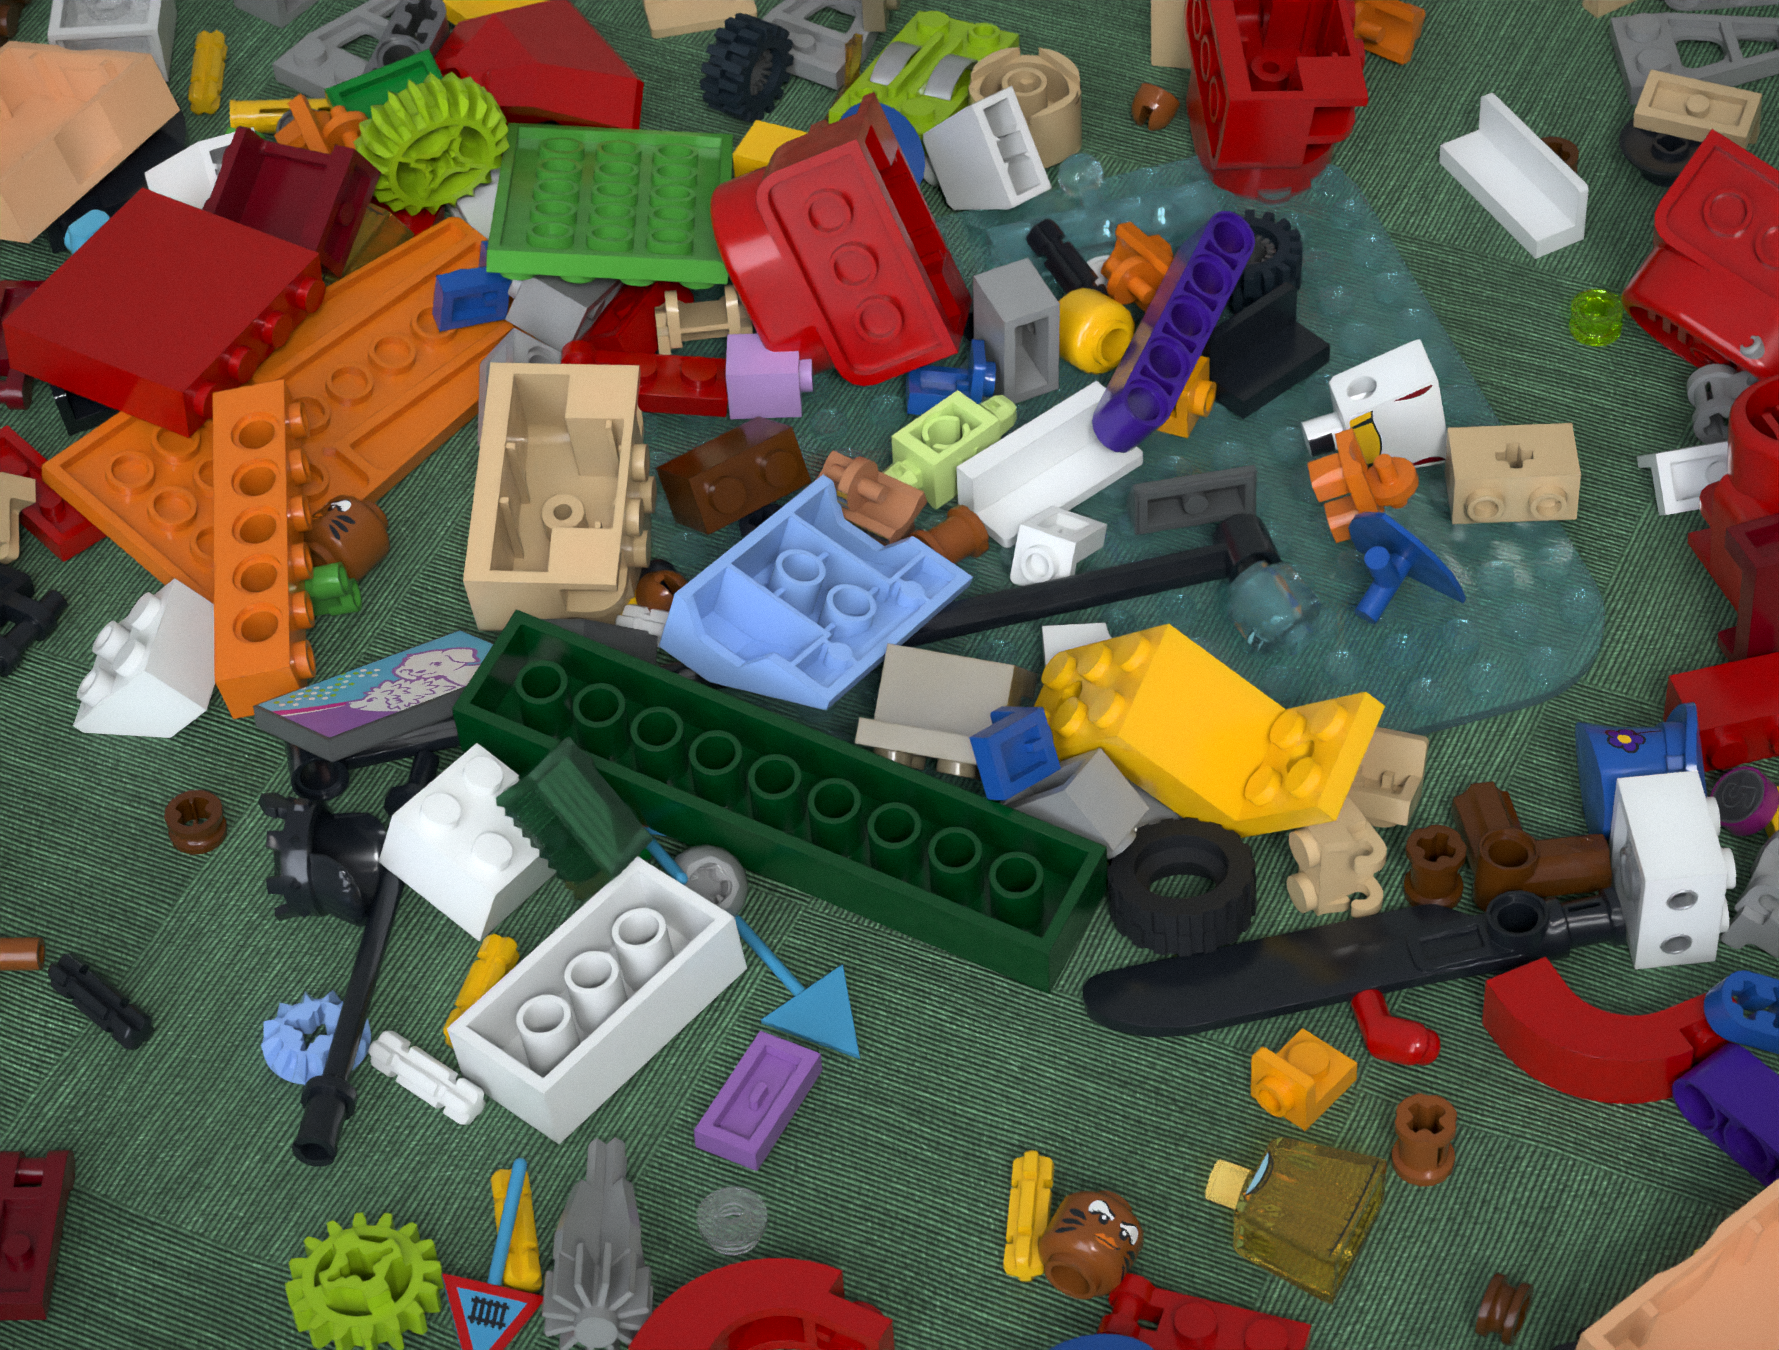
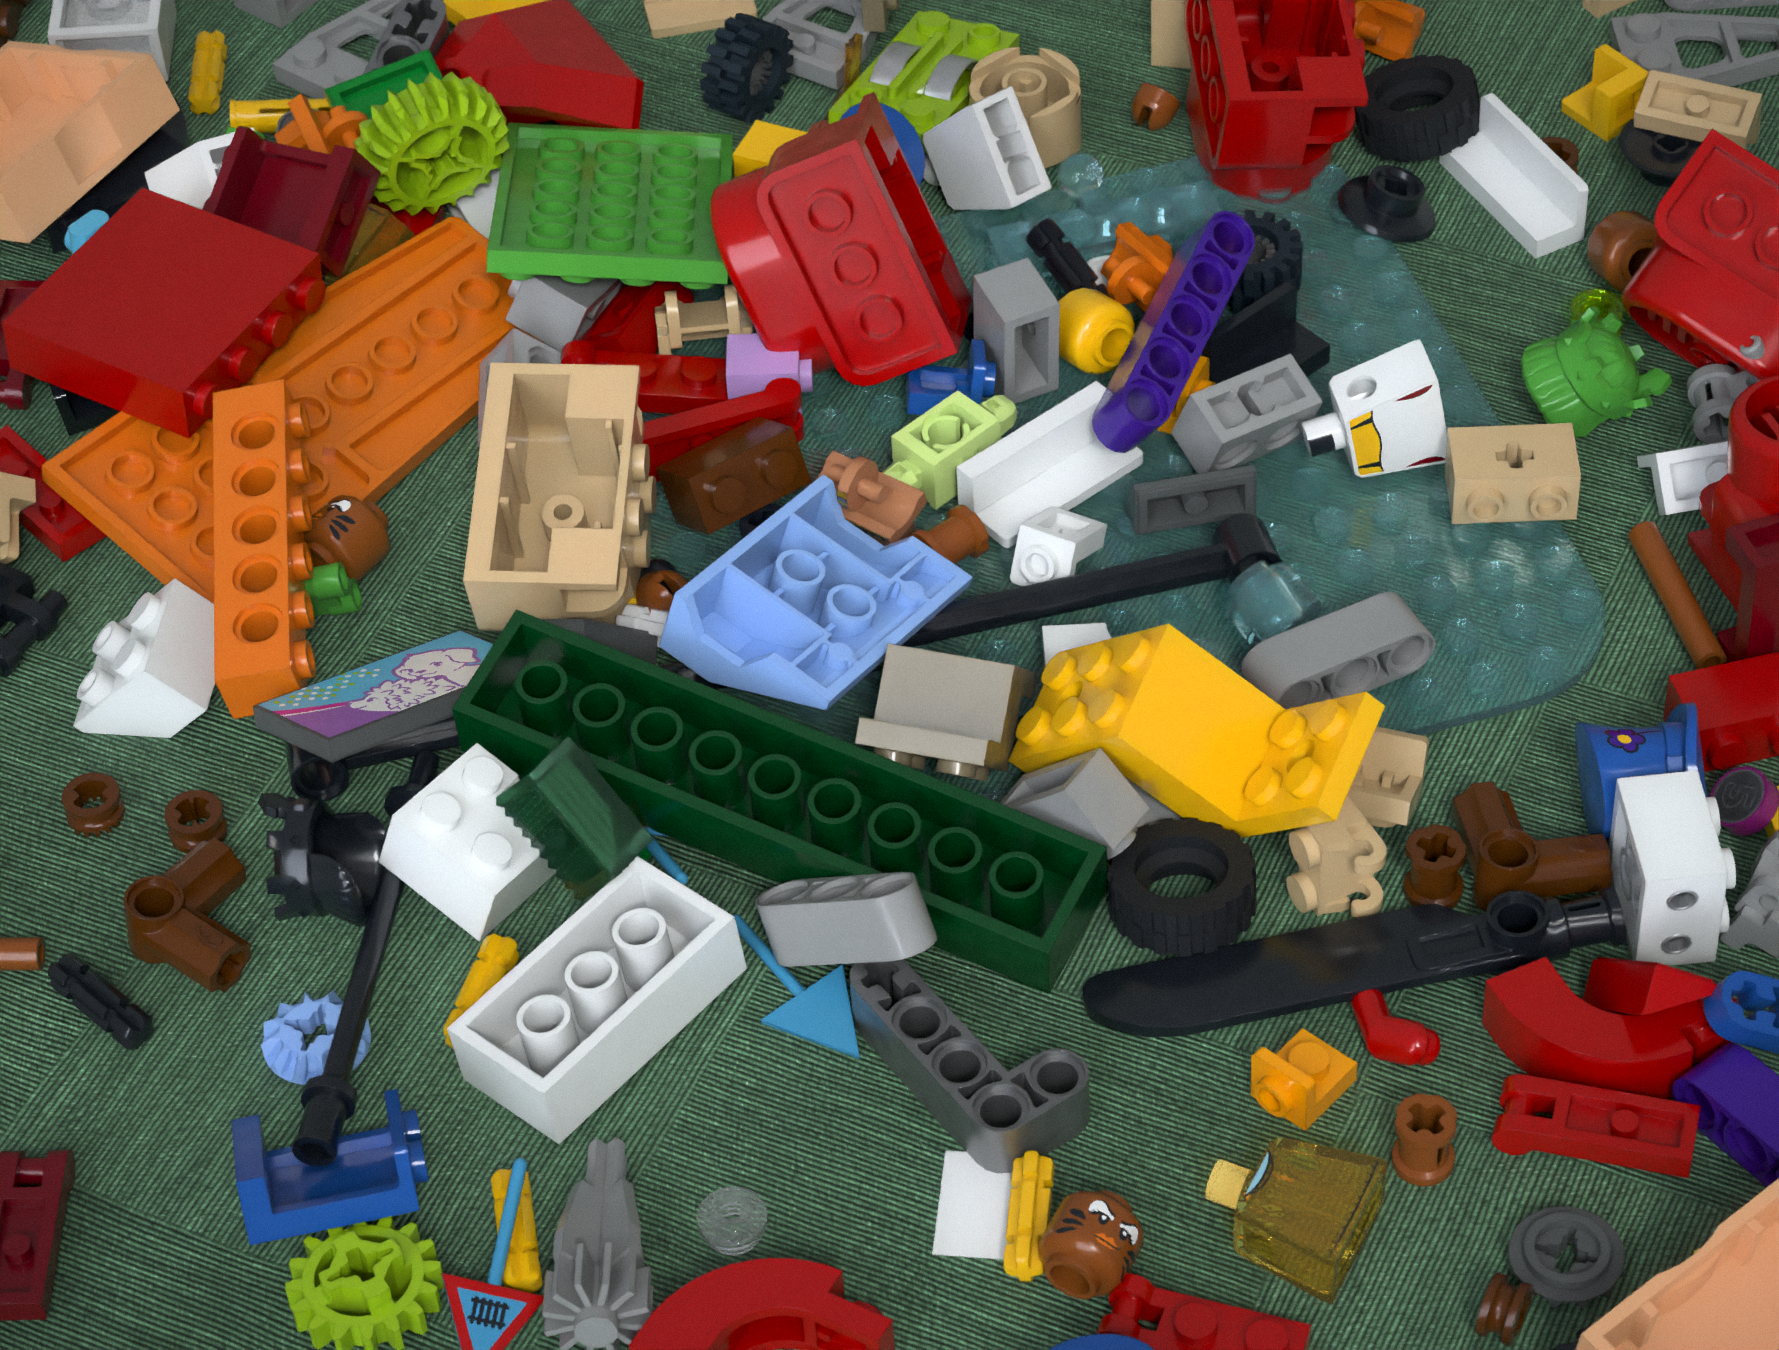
white axle [368,1030,486,1125] -> none
blue bracket [432,240,513,332] -> none
light grey piece [666,844,749,918] -> none
medium lavender plate [694,1031,822,1171] -> none
blue bracket [969,706,1061,800] -> none
orange hips [1307,428,1419,543] -> none
blue shield [1348,511,1466,624] -> none
none -> reddish brown bush [61,773,125,837]
none -> reddish brown piece [123,837,251,993]
none -> blue panel [231,1089,429,1245]
none -> red plate [643,377,805,482]
none -> light grey beam [755,872,937,967]
none -> flat silver beam [850,959,1090,1173]
none -> white sticker [932,1150,1013,1259]
none -> light grey brick [1171,353,1323,474]
none -> light grey beam [1241,591,1436,709]
none -> black piece [1337,165,1436,242]
none -> black tyre [1354,55,1480,162]
none -> red plate [1491,1074,1701,1178]
none -> dark grey gear [1508,1206,1625,1310]
none -> bright green hair [1521,306,1673,438]
none -> yellow panel [1561,44,1649,142]
none -> red slope [1582,957,1717,1015]
none -> dark orange head [1587,211,1654,292]
none -> dark orange piece [1628,521,1727,669]

